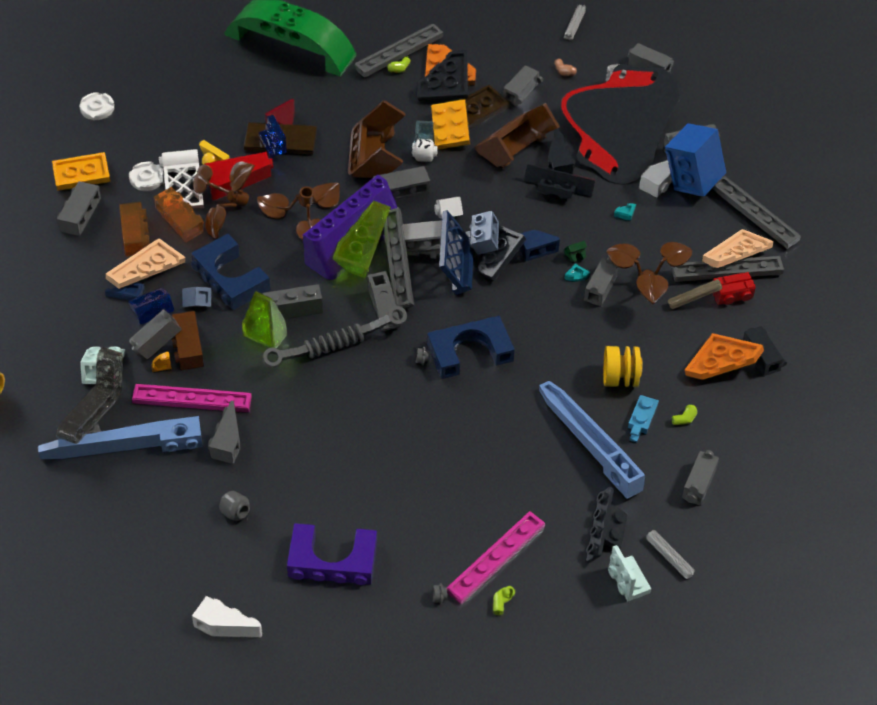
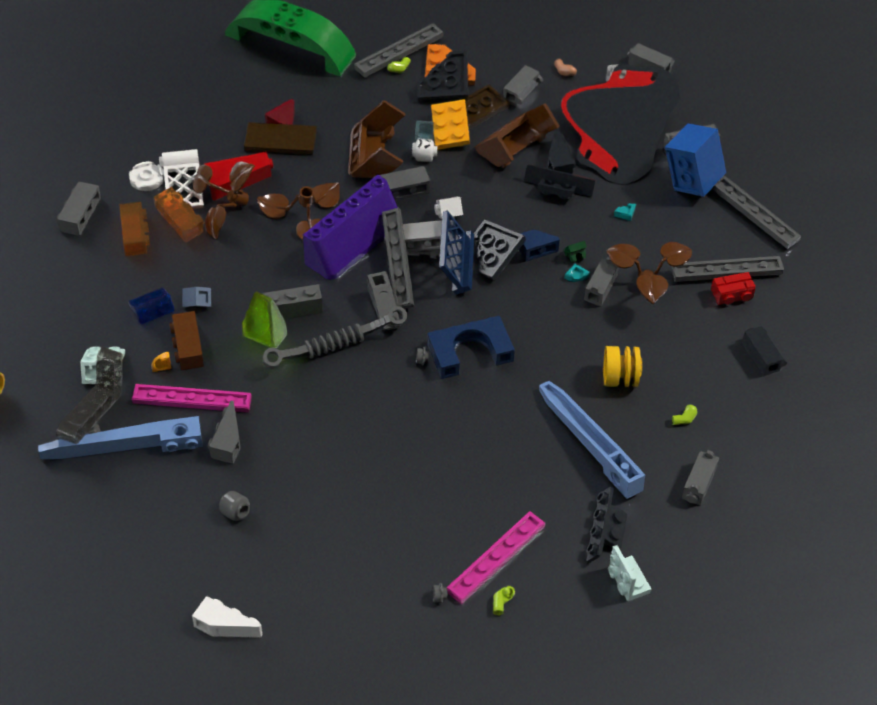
light orange plate [52,152,111,191] -> none
white tile [80,93,114,120] -> none
dark blue tile [105,283,145,302] -> none
light nougat wing [106,238,185,289] -> none
dark grey brick [129,309,182,360] -> none
dark blue arch [191,234,271,310] -> none
yellow tile [199,140,230,165] -> none
clear blue bracket [259,115,287,157] -> none
dark purple arch [287,523,377,585] -> none
clear neon green wedge [333,201,391,278] -> none
sand blue brick [469,211,499,255] -> none
light grey axle [565,5,586,40] -> none
dark azure plate [628,395,659,442] -> none
white slope [639,160,673,198] -> none
light grey axle [646,530,695,579] -> none
dark tan axle [668,279,722,309] -> none
orange plate [685,333,764,380] -> none
light nougat wing [702,229,773,268] -> none

